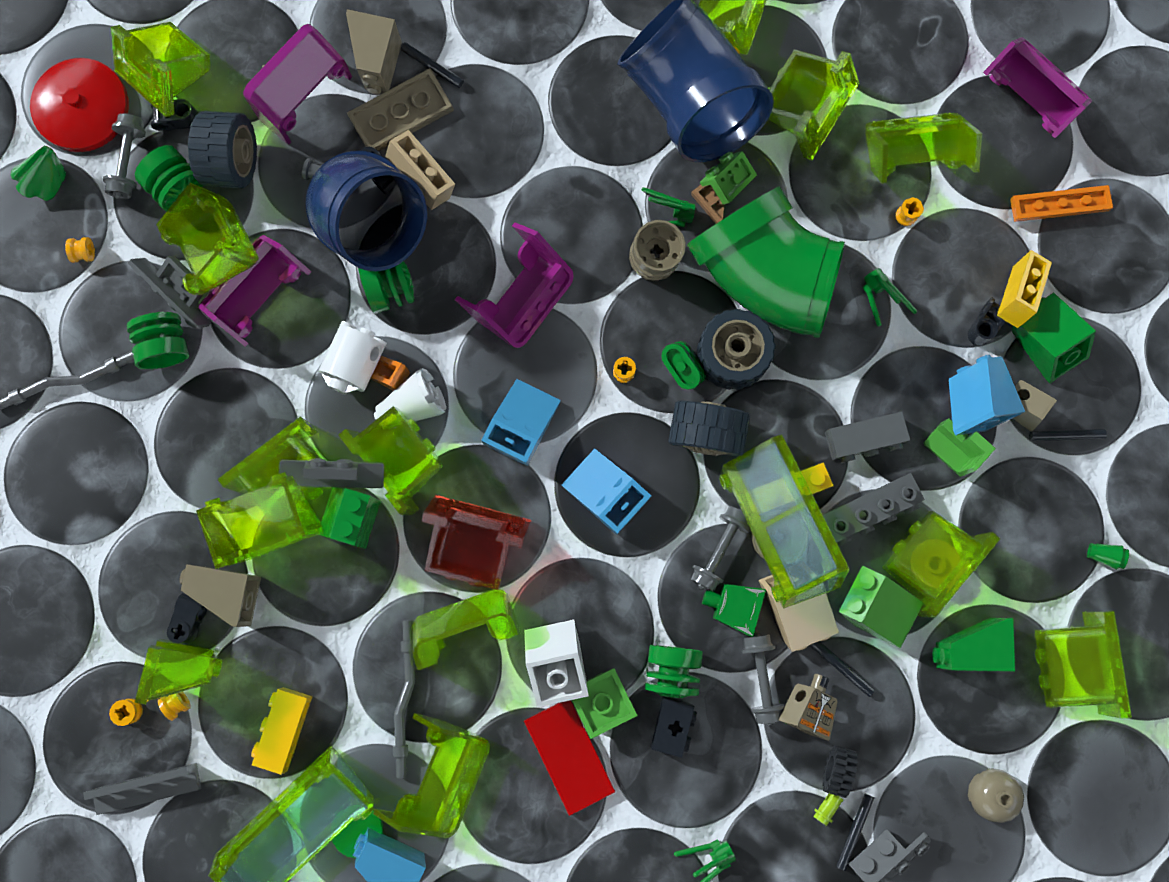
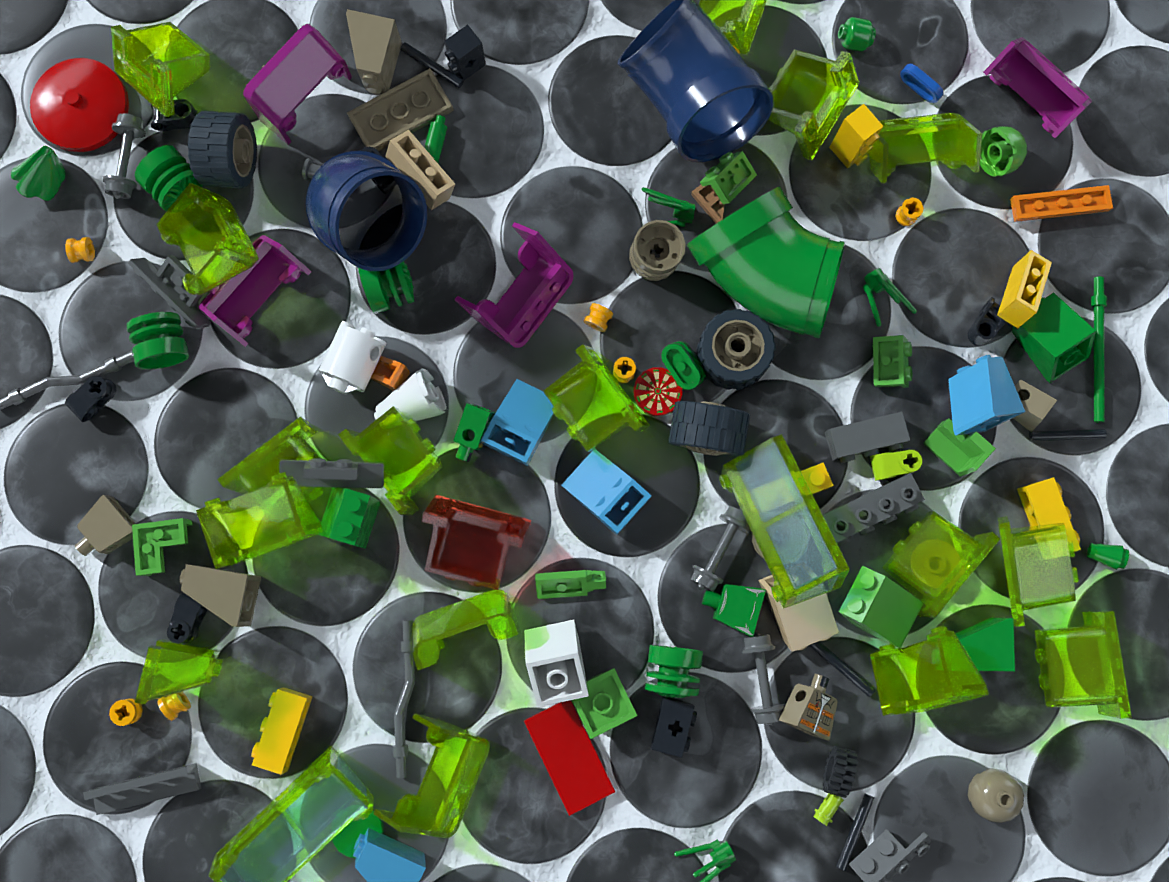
none -> black piece [65,376,117,422]
none -> dark tan torso [75,495,136,556]
none -> bright green panel [132,518,192,576]
none -> green cylinder [424,115,447,163]
none -> black brick [444,24,486,80]
none -> green torso [454,403,496,462]
none -> bright green hinge [535,570,606,599]
none -> clear neon green windscreen [543,344,650,452]
none -> light orange wheel [583,303,614,332]
none -> red tile [633,367,682,417]
none -> yellow brick [829,104,883,169]
none -> green head [838,17,876,52]
none -> lime piece [870,450,922,481]
none -> clear neon green windscreen [870,627,989,716]
none -> bright green bracket [873,335,913,388]
none -> blue tile [900,64,943,103]
none -> bright green cylinder [977,126,1027,177]
none -> clear neon green windscreen [997,516,1079,627]
none -> yellow brick [1017,477,1081,560]
none -> green bar [1091,276,1107,423]

